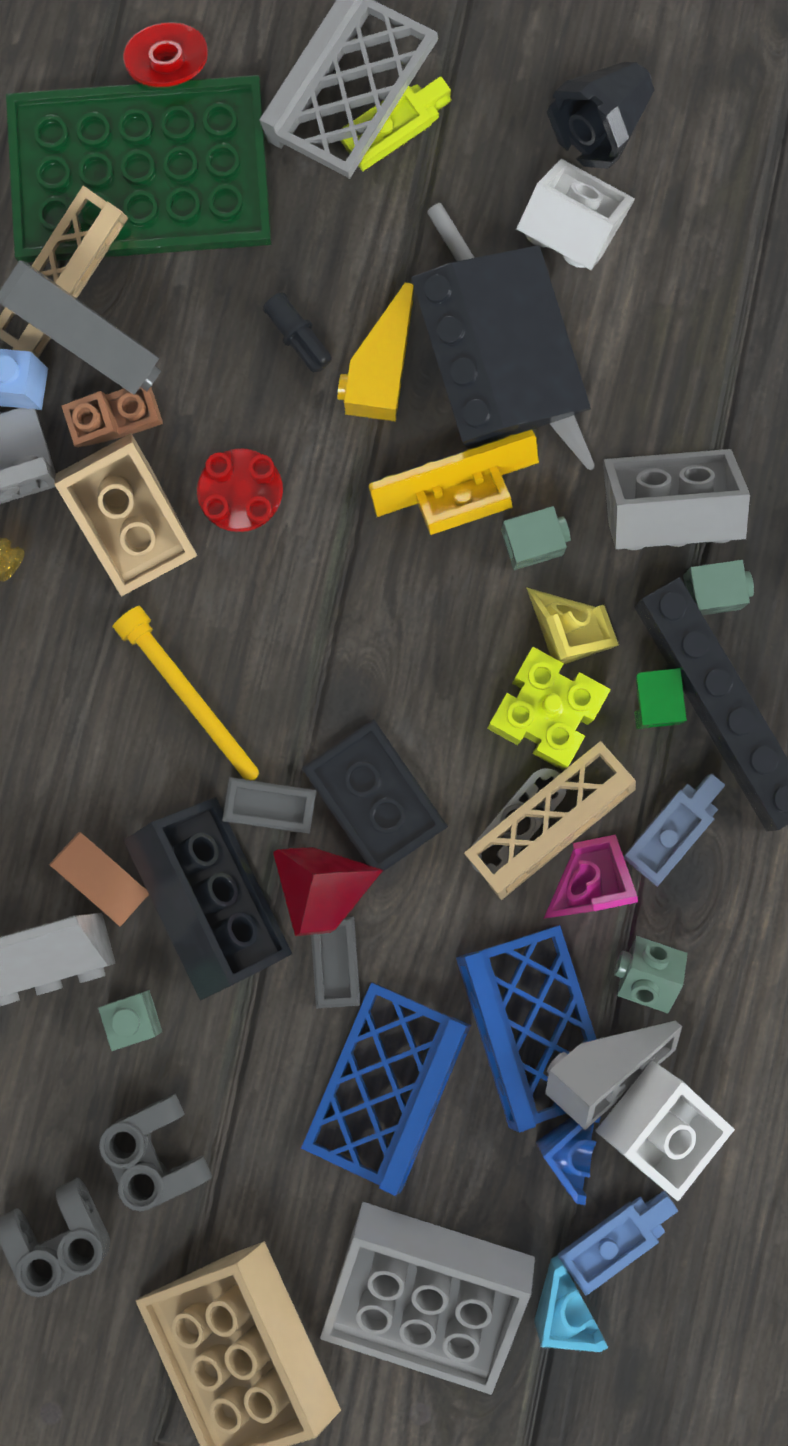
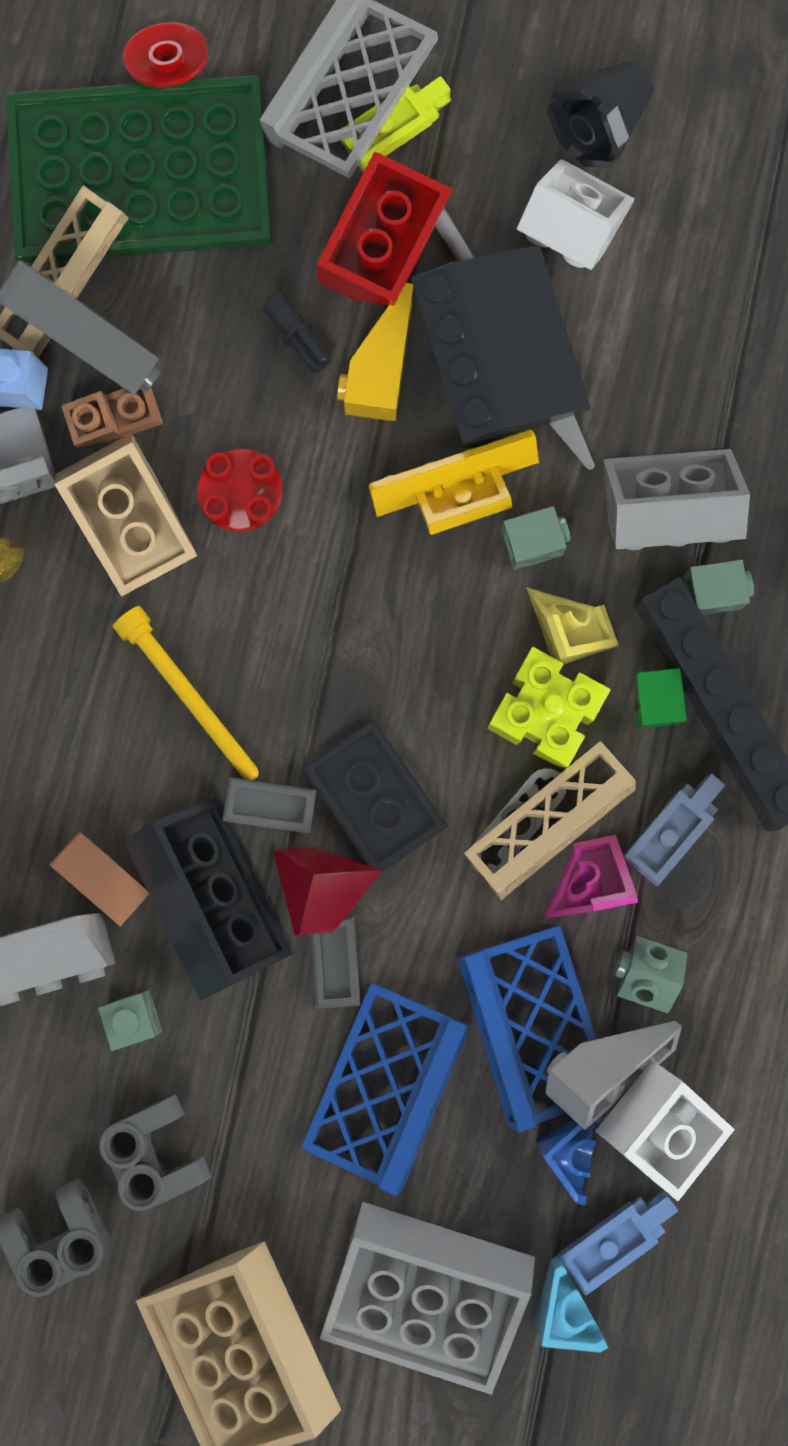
none -> red slope [317,151,452,306]

